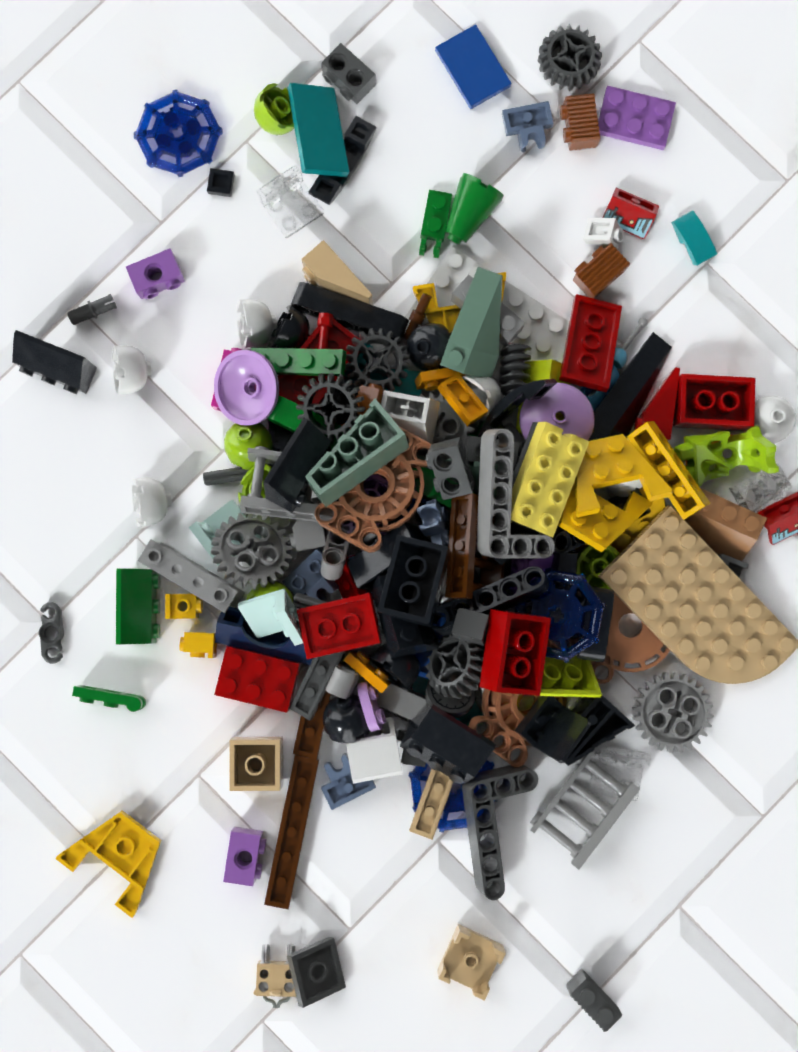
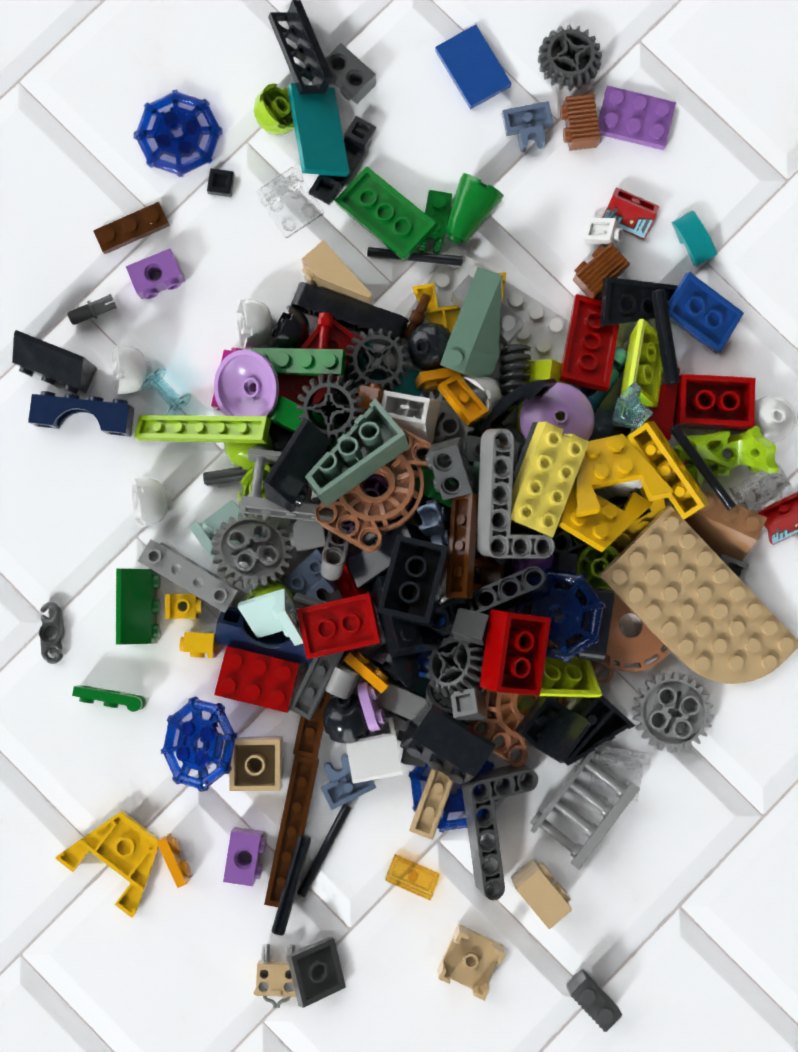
none -> dark blue arch [28,391,134,437]
none -> reddish brown plate [93,202,170,254]
none -> lime plate [134,415,271,444]
none -> clear light blue piece [141,367,191,415]
none -> light orange plate [157,833,192,889]
none -> clear blue plate [160,696,238,792]
none -> black fence [268,0,333,95]
none -> black axle [271,834,311,936]
none -> black bar [297,804,352,898]
none -> green plate [334,166,437,262]
none -> black piece [367,247,463,266]
none -> clear yellow slope [385,854,440,901]
none -> dark grey panel [450,688,488,723]
none -> tan brick [511,859,573,930]
none -> black wing [600,277,678,327]
none -> clear light blue slope [611,382,653,429]
none -> neon yellow slope [619,319,663,407]
none -> black axle [651,289,680,385]
none -> blue tile [668,272,744,354]
none -> black bar [669,424,736,510]

